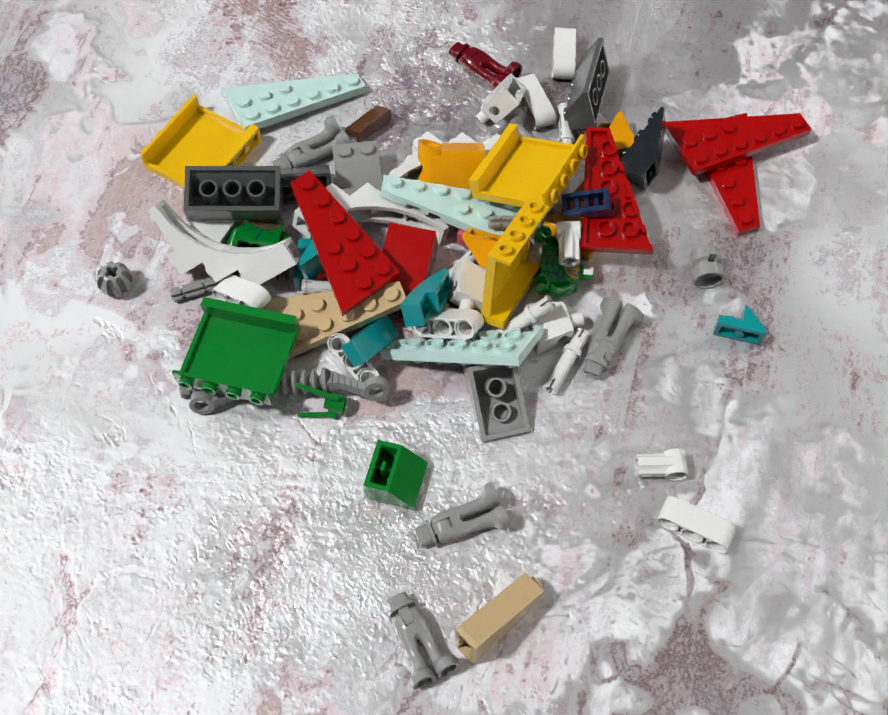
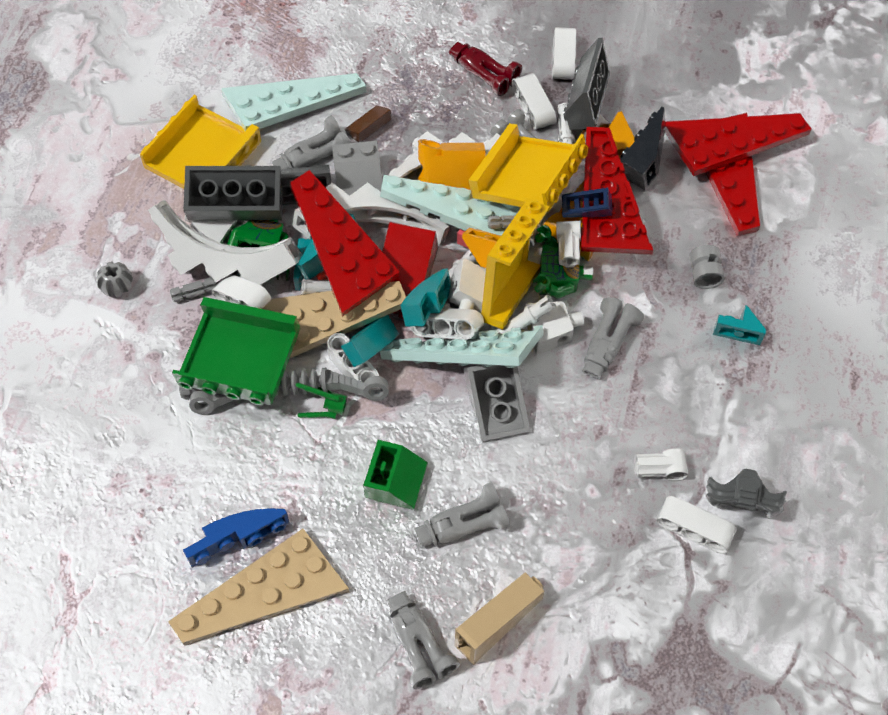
white torso [477,73,526,124] -> none
white pin [543,328,590,395] -> none
none -> tan wing [168,529,349,646]
none -> blue slope [183,508,290,567]
none -> dark grey piece [706,469,787,517]

